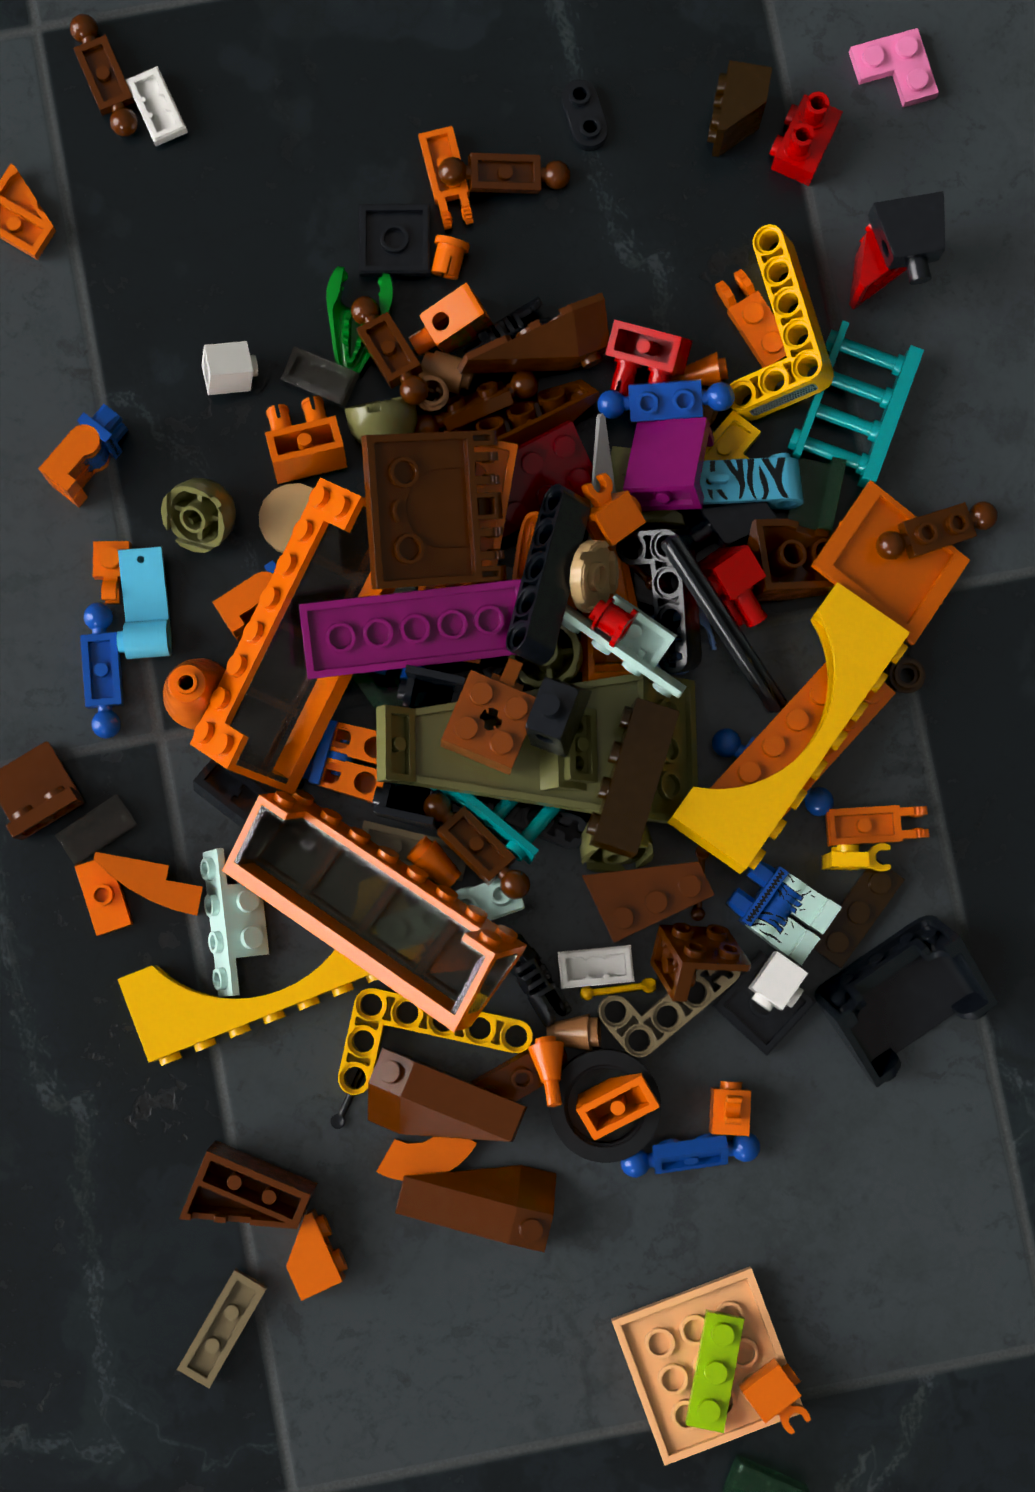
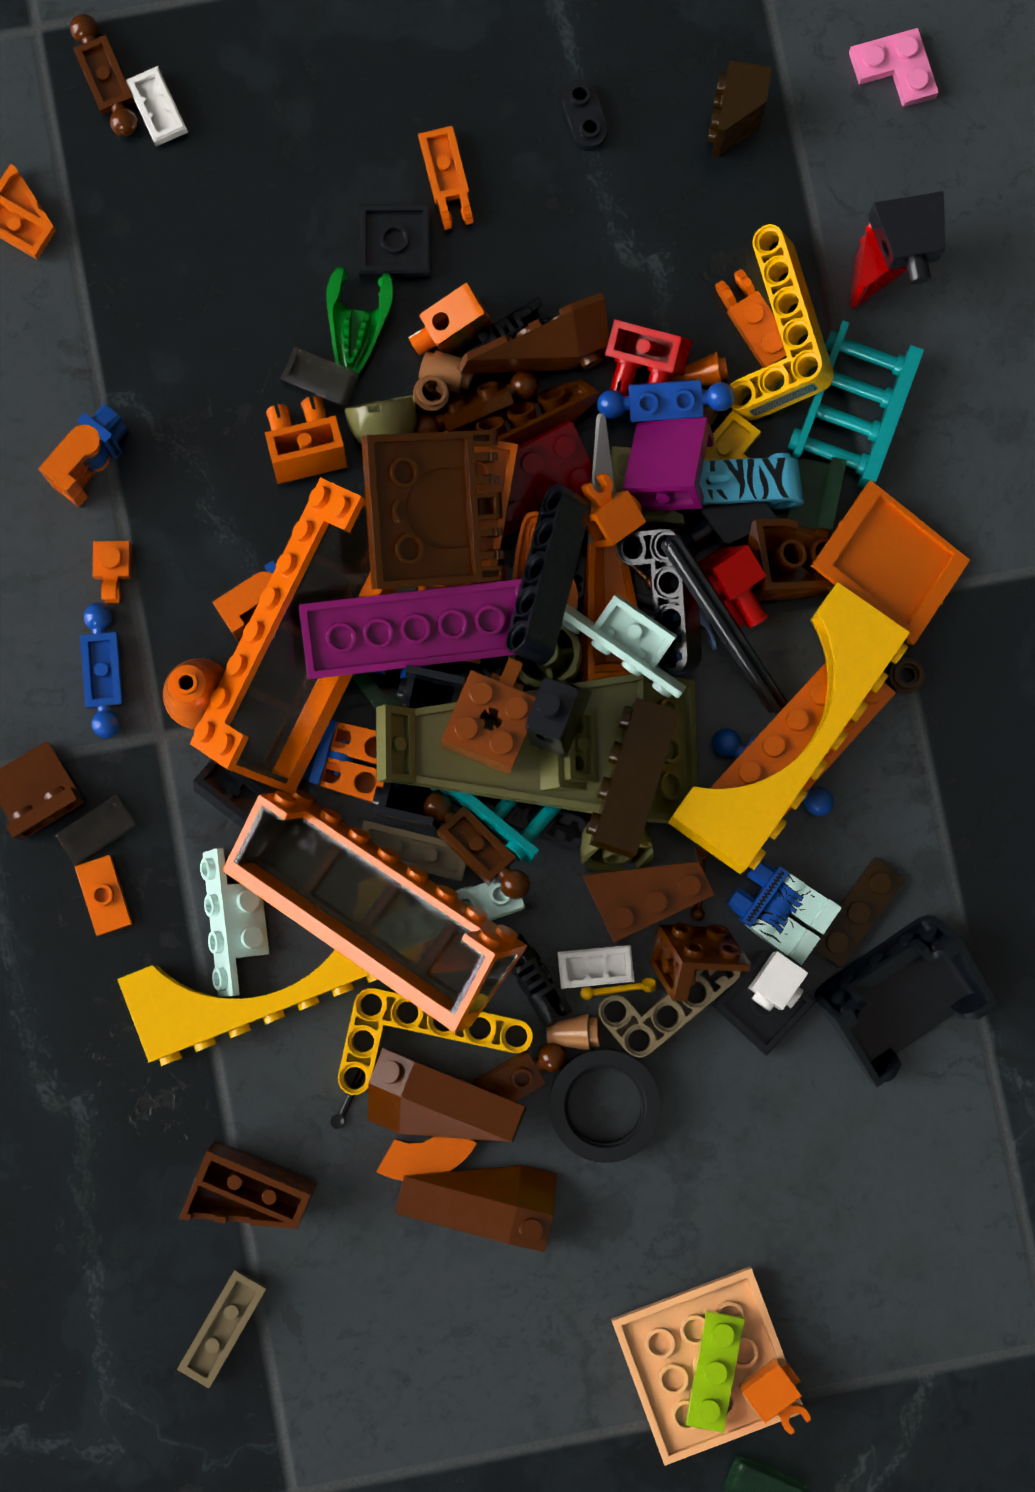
orange slope [94,852,203,916] -> none
medium azure door [117,546,172,659] -> none
olive cylinder [161,478,236,553] -> none
white brick [201,341,258,395] -> none
tan tile [259,483,330,553] -> none
orange slope [286,1208,348,1301] -> none
reddish brown plate [351,296,429,405] -> none
orange cone [406,836,462,888] -> none
orange bush [431,235,470,280] -> none
reddish brown plate [438,152,571,194] -> none
orange cone [528,1036,564,1107] -> none
tan tile [569,540,619,613] -> none
orange slope [576,1073,660,1141] -> none
red brick [589,597,639,648] -> none
blue plate [620,1133,760,1178] -> none
orange brick [709,1081,751,1136] -> none
red brick [769,91,843,186] -> none
yellow plate [821,843,891,872] -> none
orange hinge [825,805,930,847] -> none
reddish brown plate [876,501,998,560] -> none

